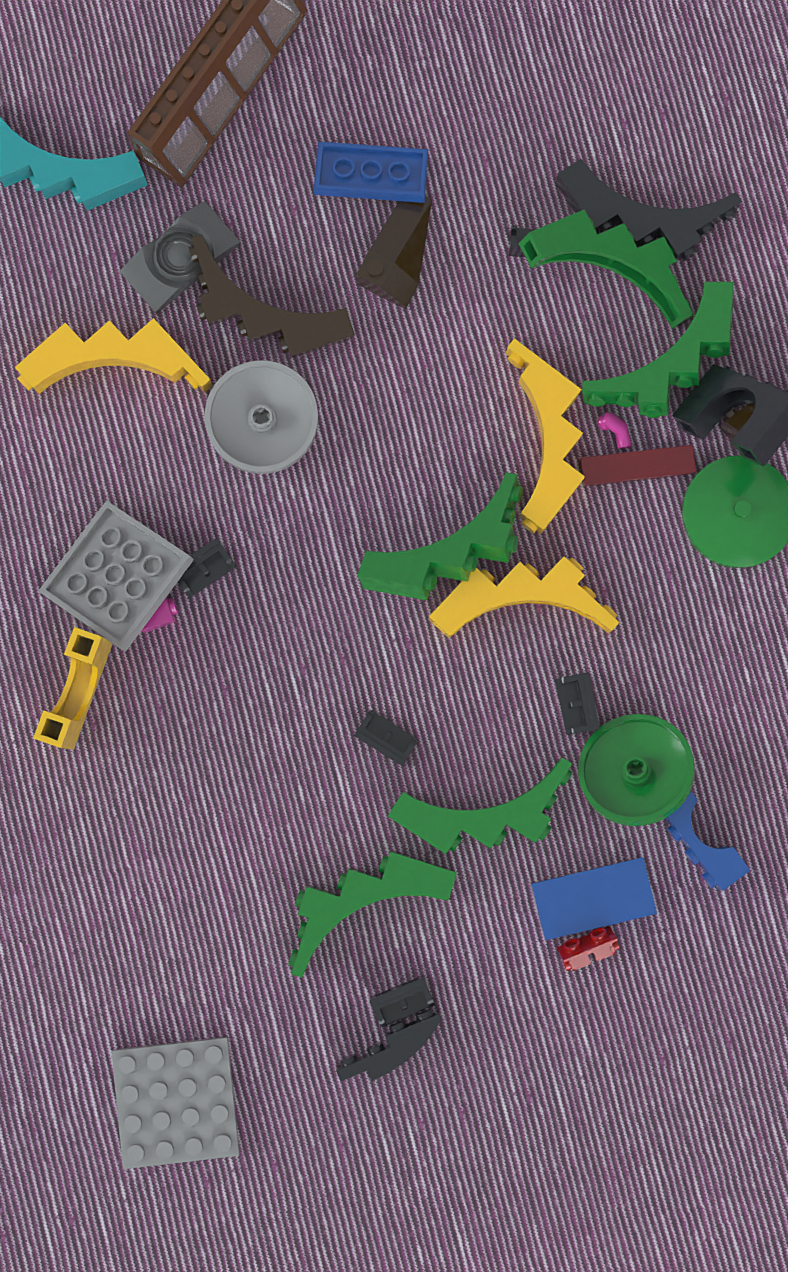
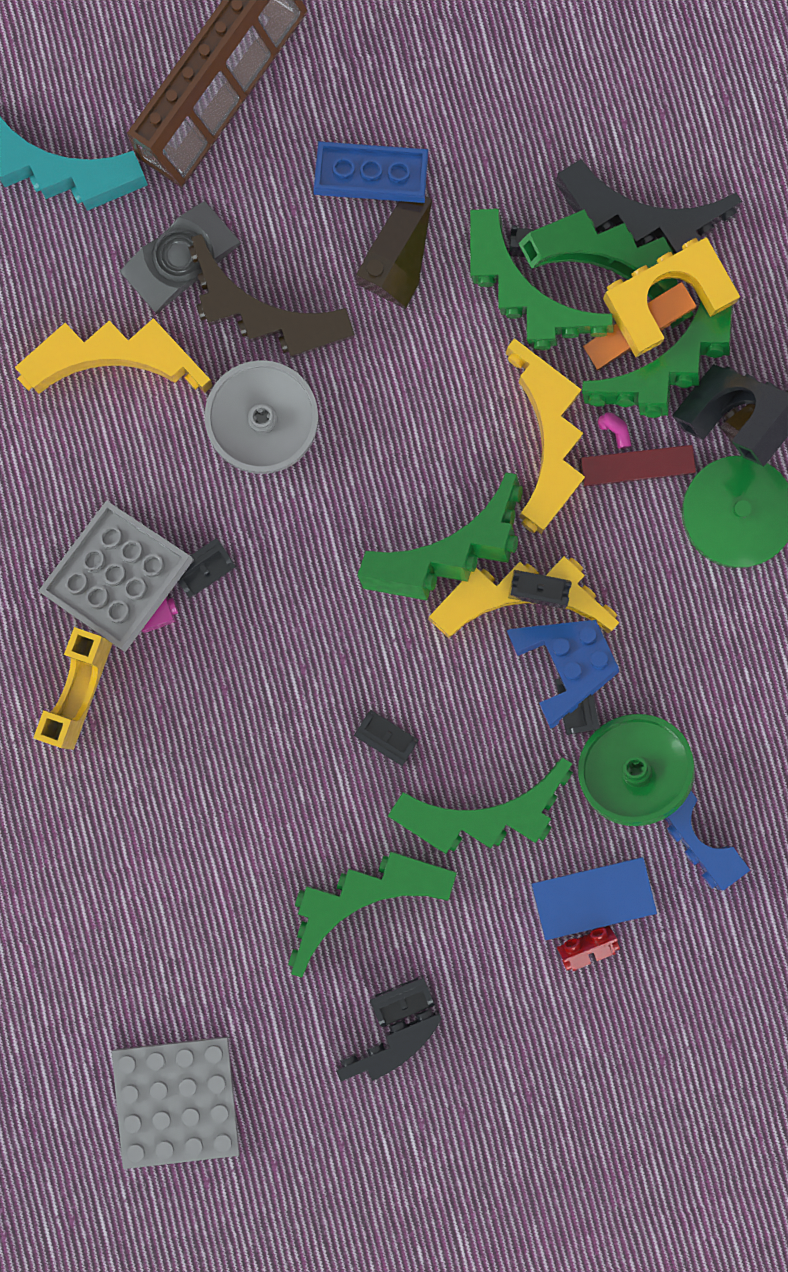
none -> green arch [470,209,614,350]
none -> blue wing [507,620,619,729]
none -> black hinge [508,570,572,609]
none -> orange slope [583,282,697,371]
none -> yellow arch [603,237,740,357]

